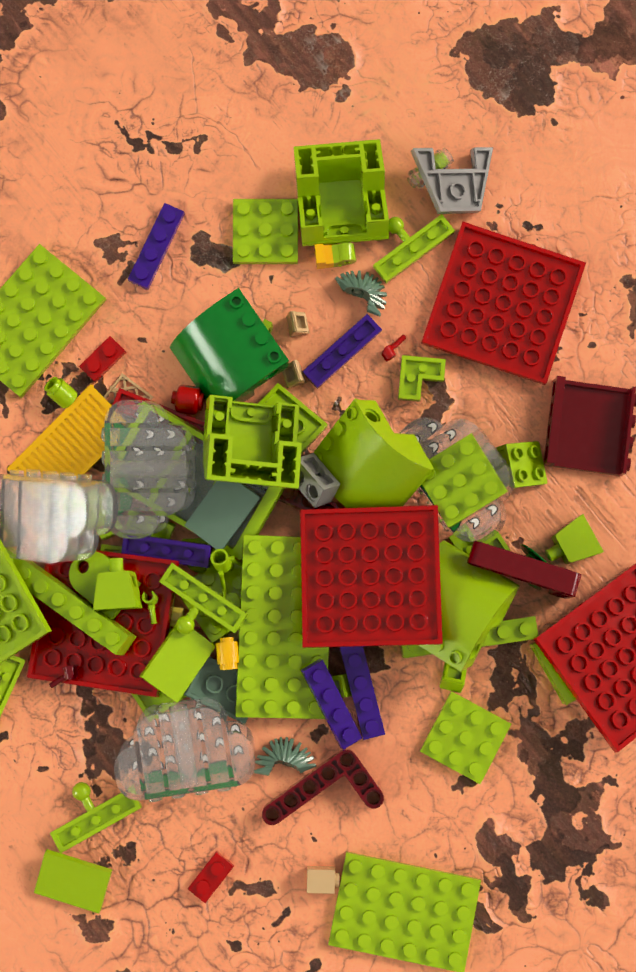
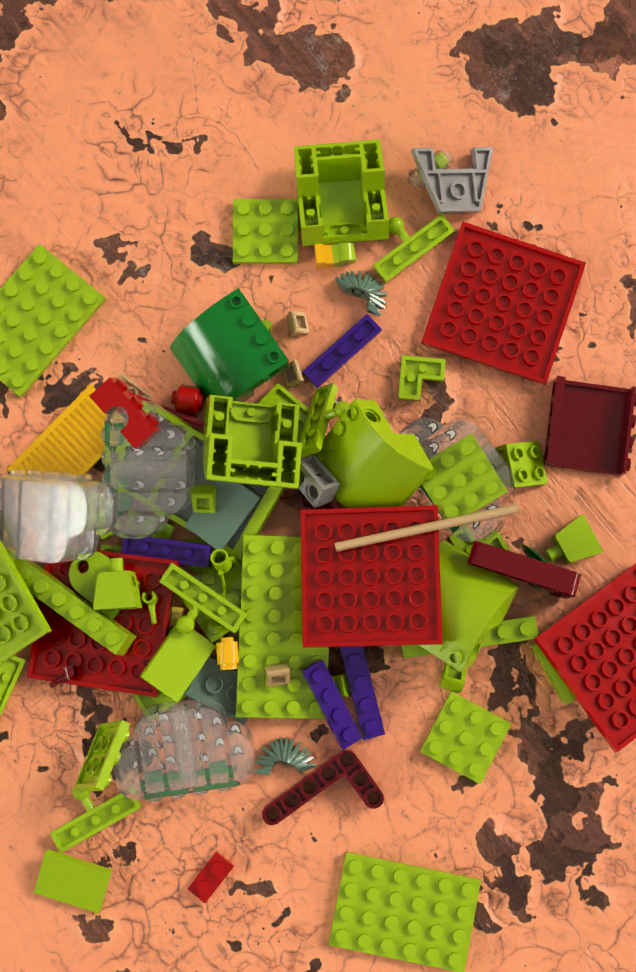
lime brick [44,377,78,409] -> none
red plate [79,336,126,383] -> none
dark purple plate [128,203,185,290] -> none
tan brick [307,866,339,894] -> none
red hand [382,335,406,362] -> none
none -> lime plate [74,720,130,792]
none -> red arch [89,377,161,449]
none -> lime slope [191,485,217,513]
none -> tan slope [265,663,290,687]
none -> lime plate [300,383,350,457]
none -> tan piece [335,504,519,552]

